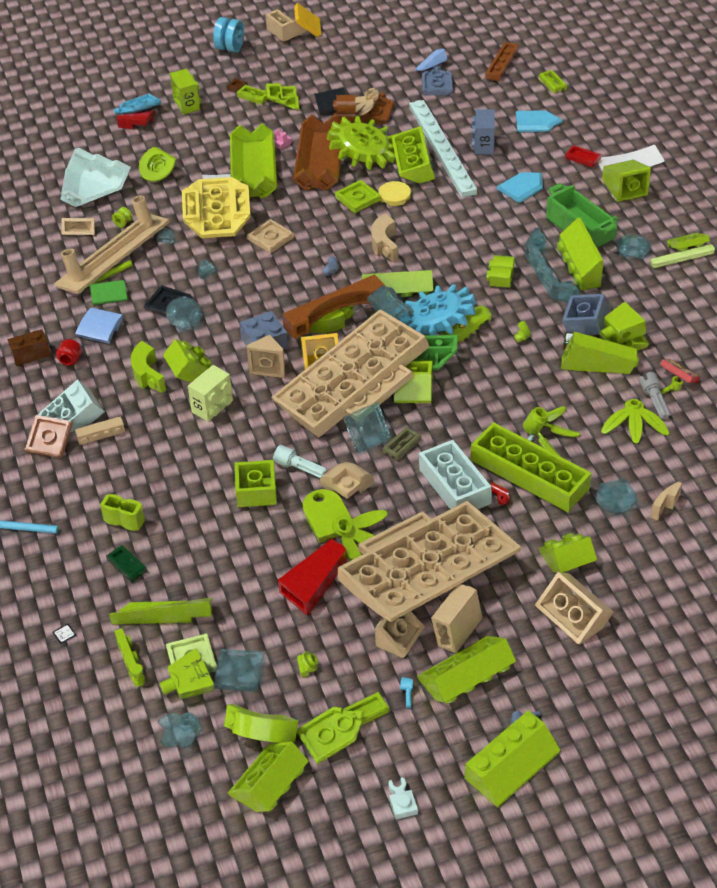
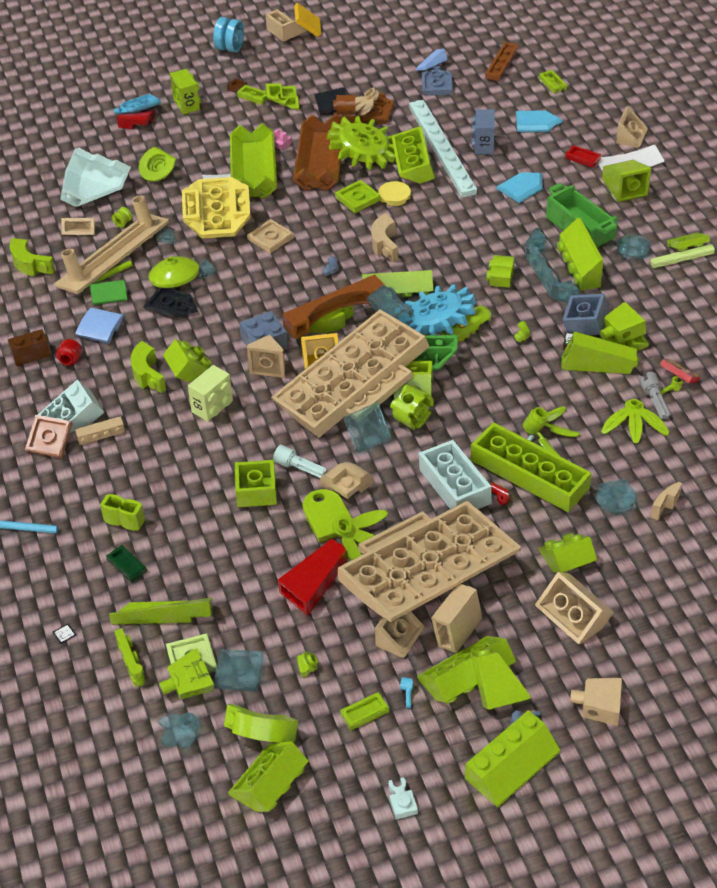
clear light blue dish [166,297,201,331] -> none
lime tile [297,707,364,765] -> none
olive tile [382,427,421,462] -> none
none -> lime arch [10,238,55,276]
none -> lime dish [149,256,200,288]
none -> lime brick [390,385,434,430]
none -> lime slope [471,648,530,710]
none -> tan torso [570,678,622,726]
none -> tan slope [616,106,648,148]

